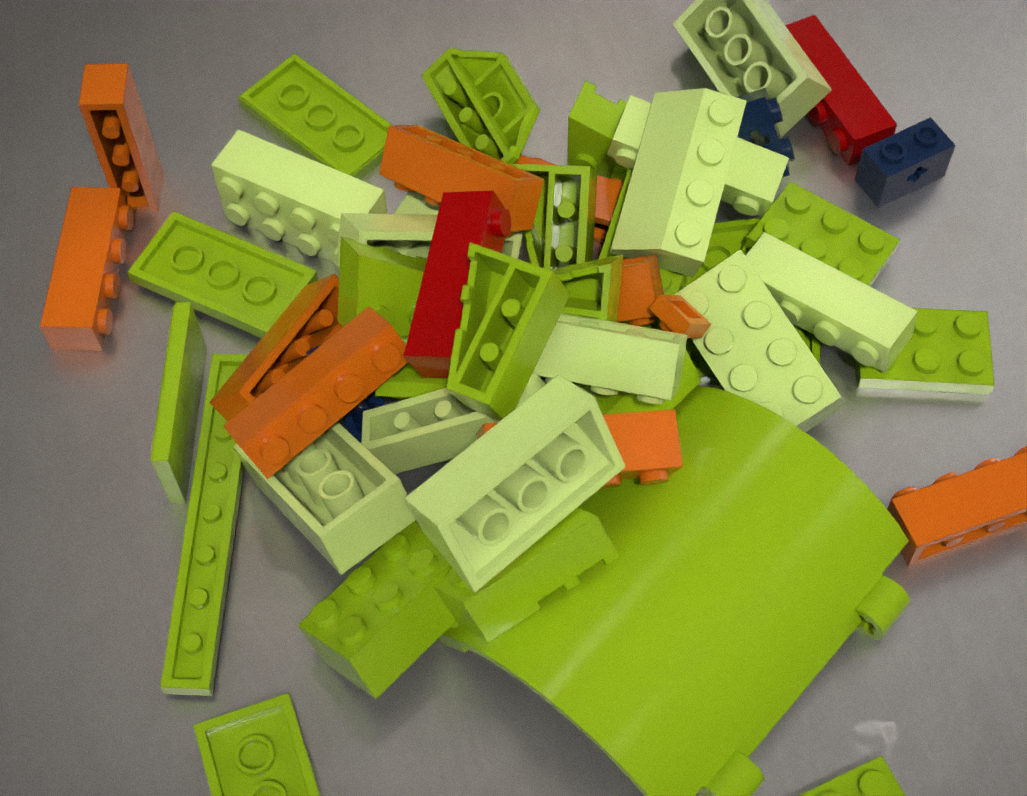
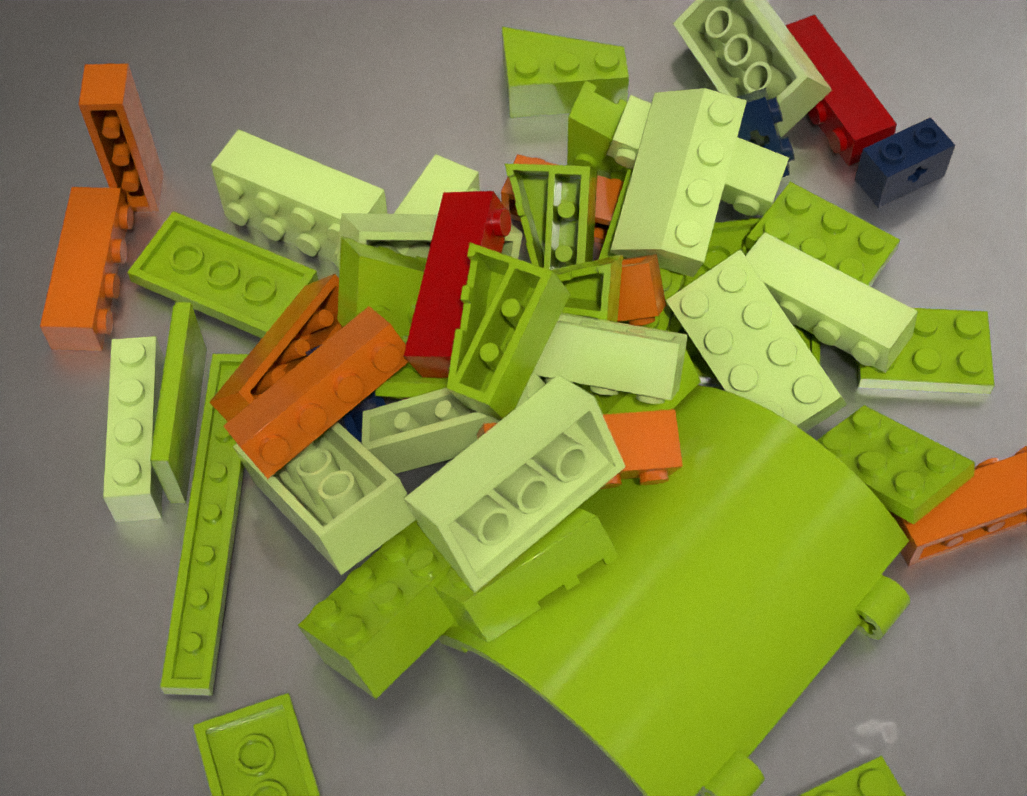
lime tile [237,53,392,180] -> none
orange brick [379,125,544,236] -> none
lime wedge [421,48,541,164] -> none
orange plate [649,294,712,338] -> none
none -> yellowish green brick [103,336,165,522]
none -> lime wedge [502,27,629,118]
none -> lime plate [817,405,975,525]

